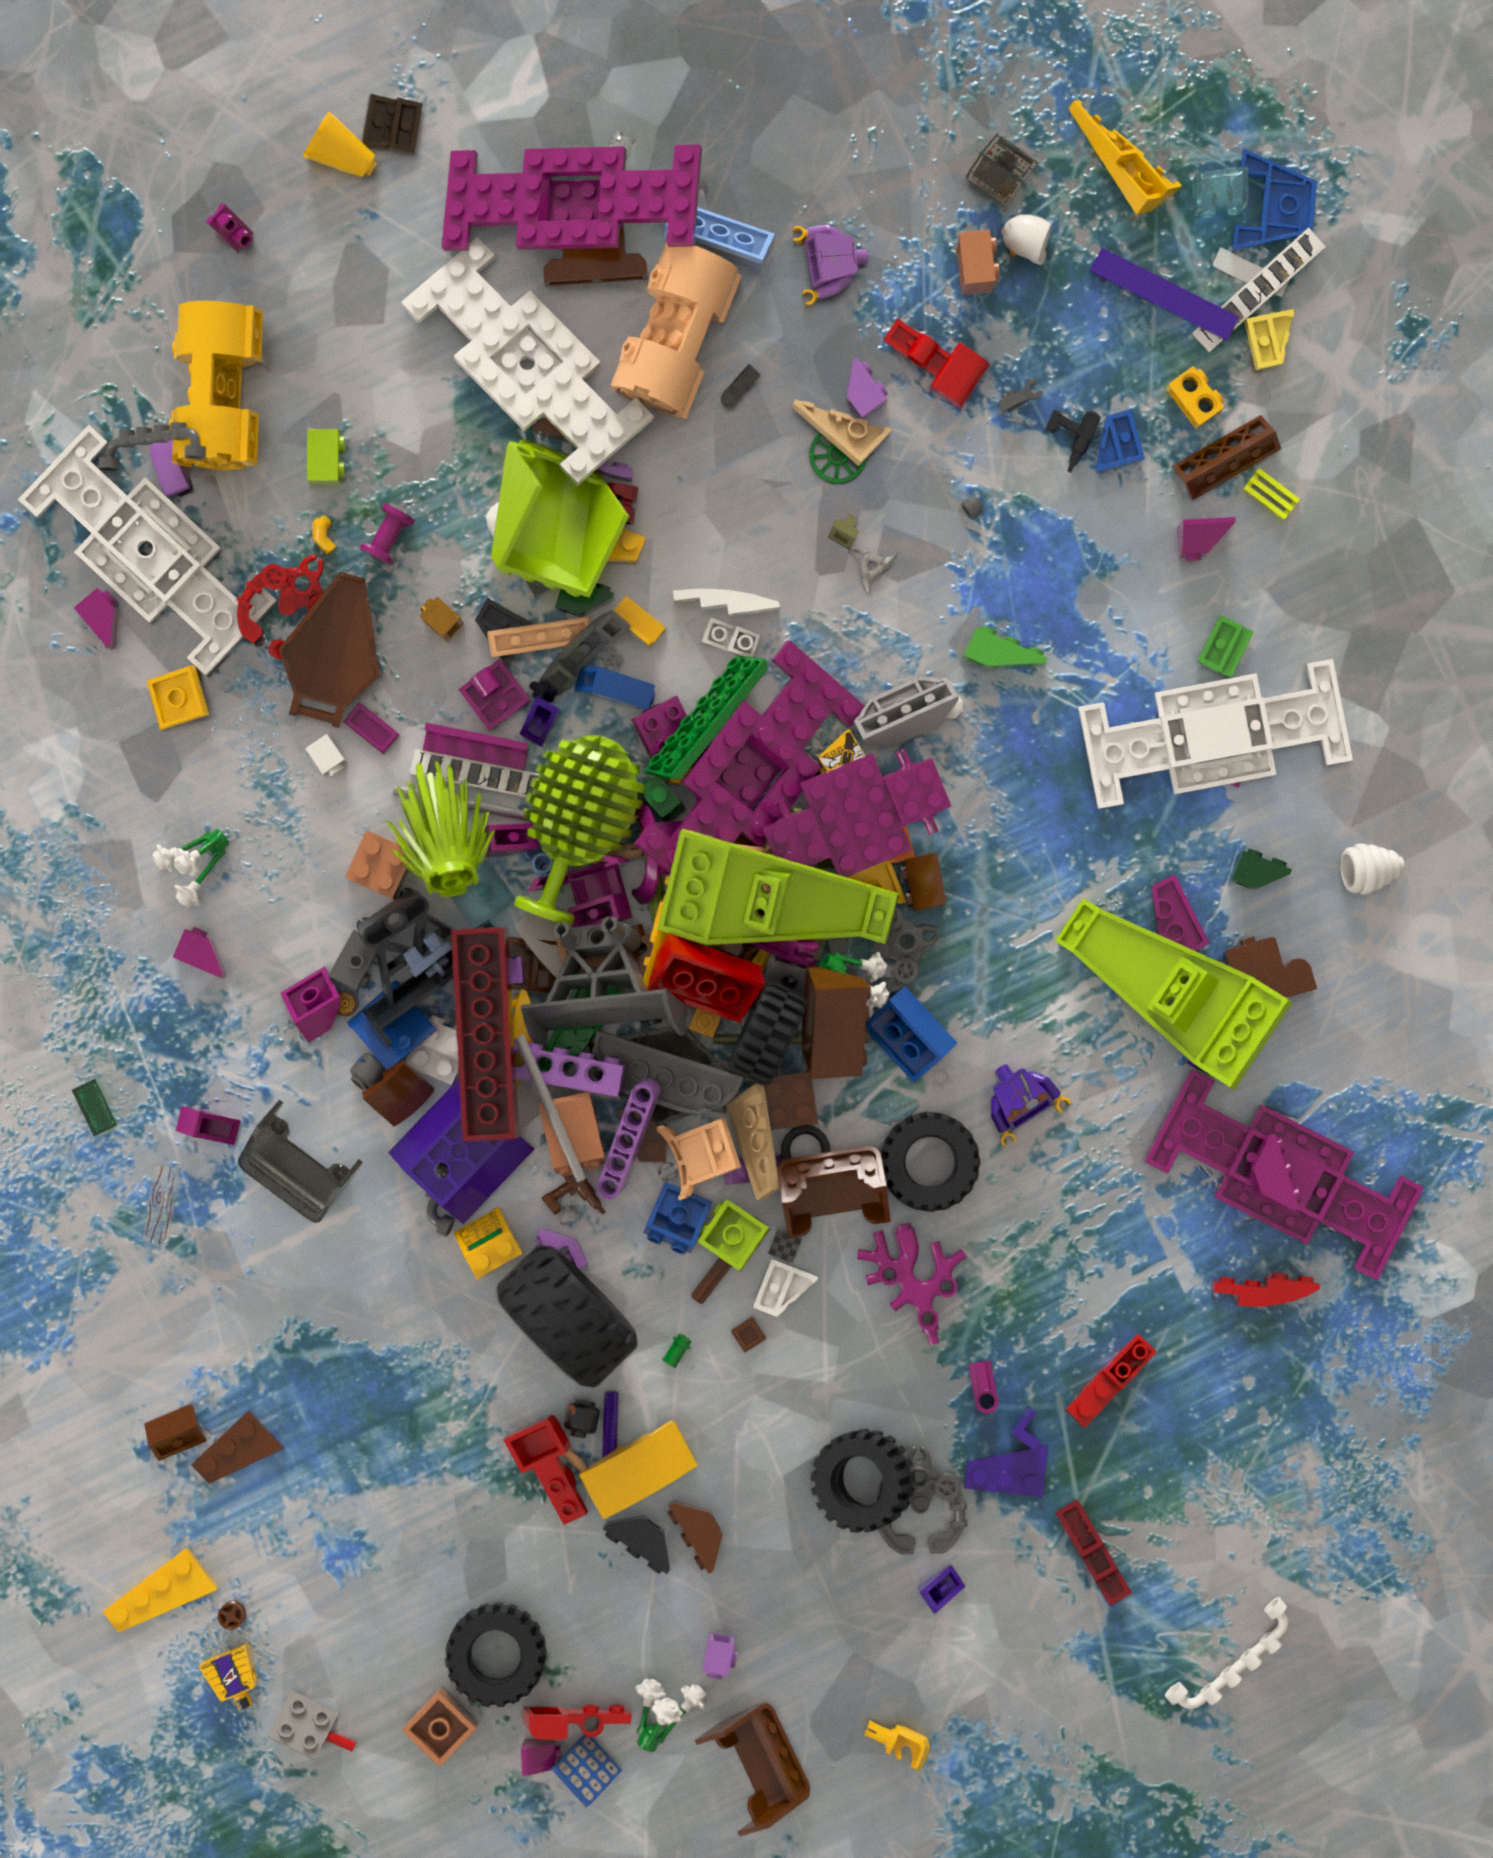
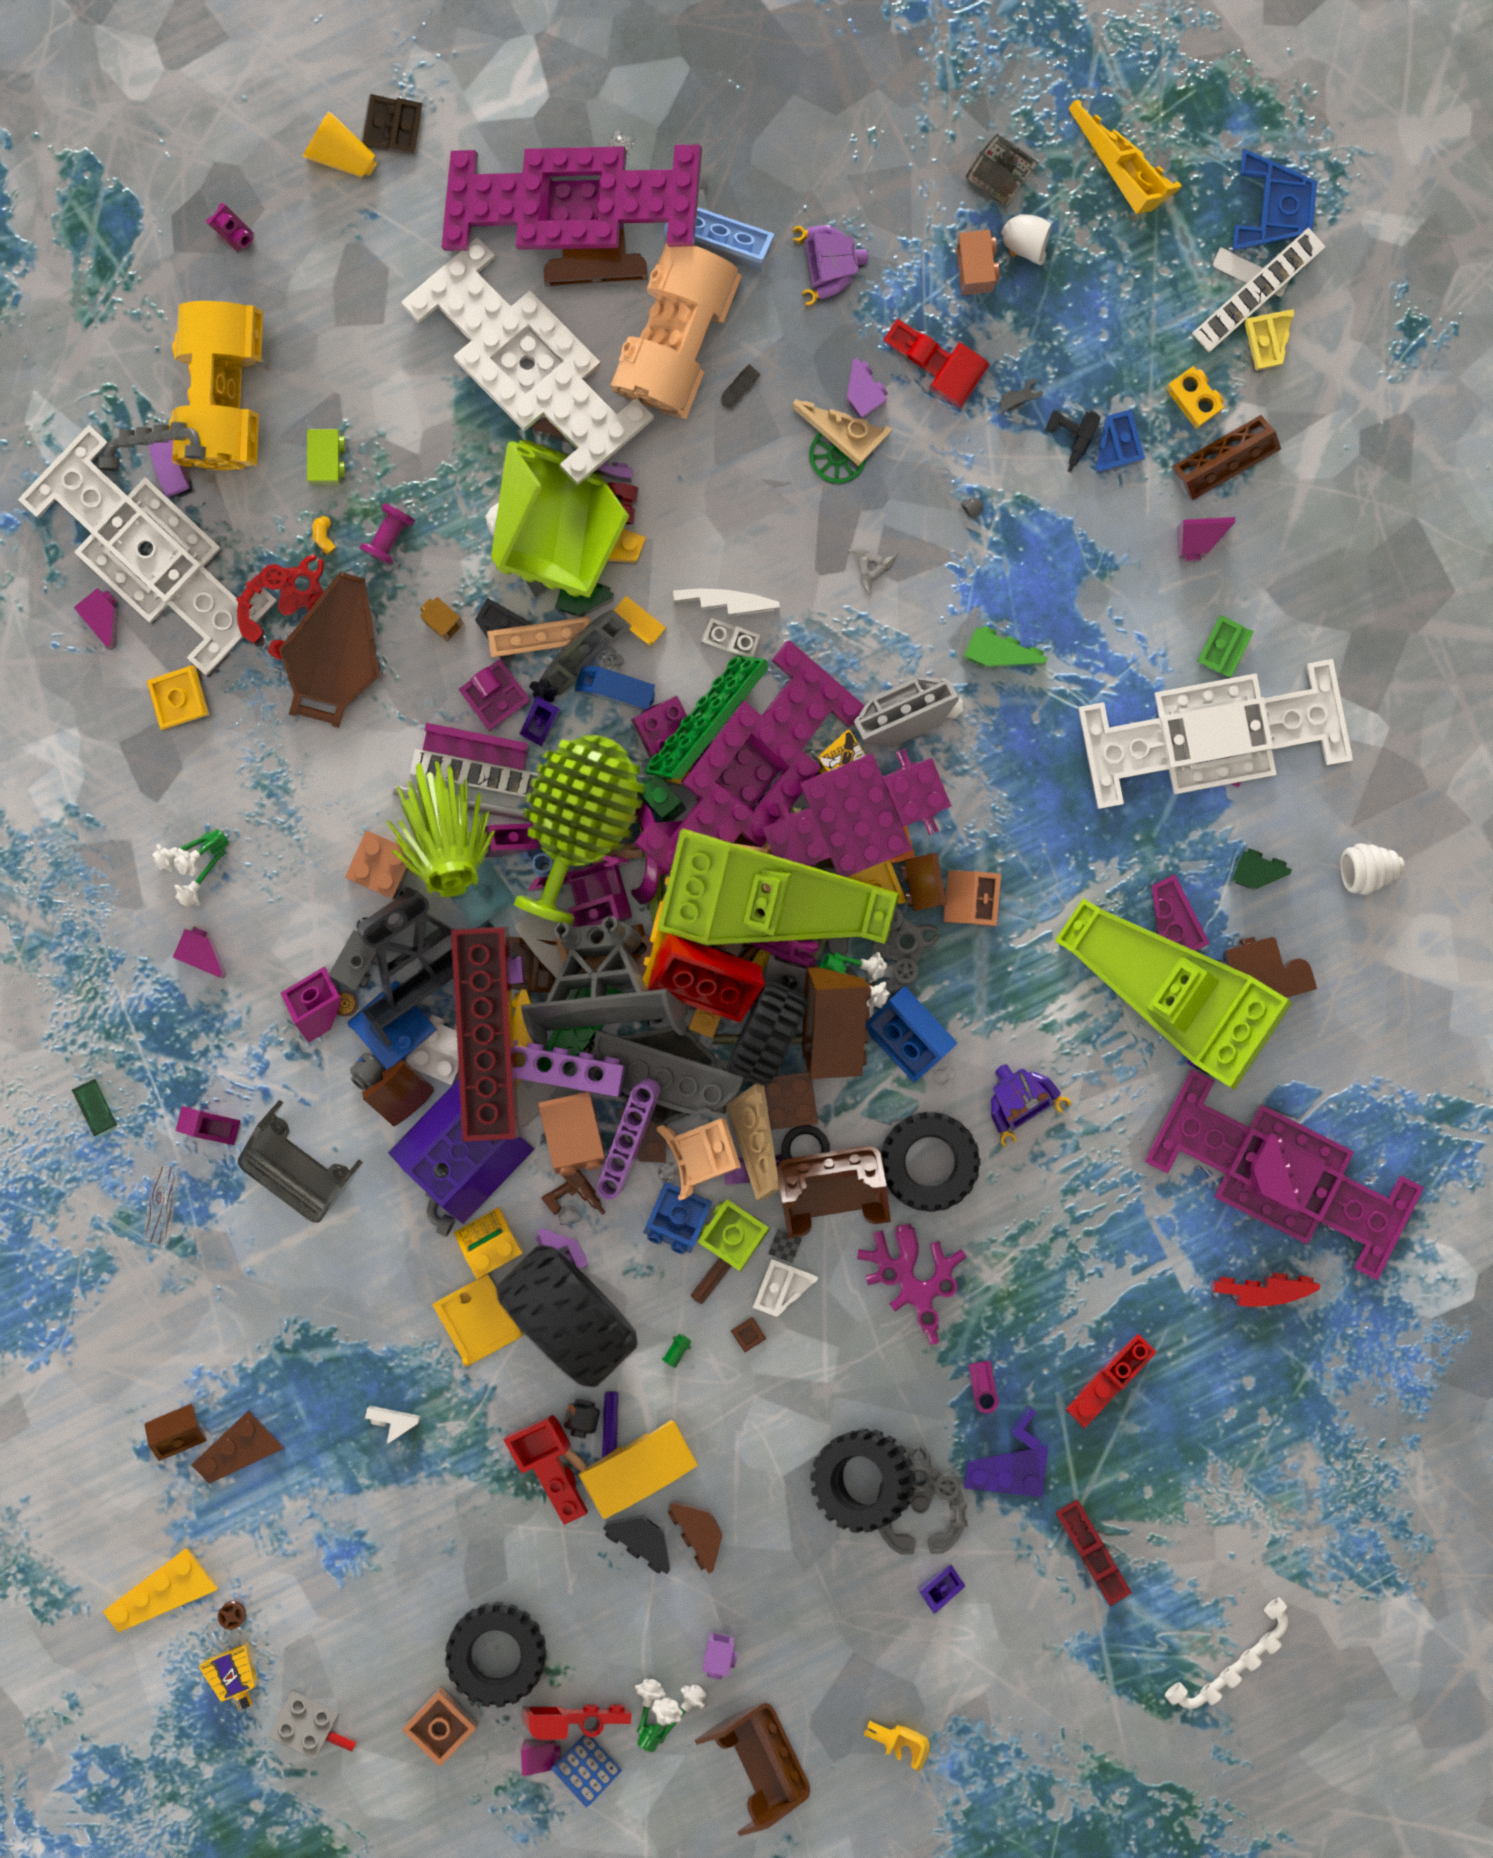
white brick [305,734,347,777] -> none
magenta tile [343,702,400,755] -> none
sand blue hips [403,931,452,978] -> none
light grey piece [515,1034,586,1182] -> none
olive tile [828,514,859,549] -> none
dark purple tile [1090,248,1239,341] -> none
clear light blue slope [1190,166,1248,218] -> none
neon yellow tile [1243,468,1300,521] -> none
none -> white slope [365,1406,421,1444]
none -> yellow container [432,1273,523,1367]
none -> nougat slope [943,870,1001,927]

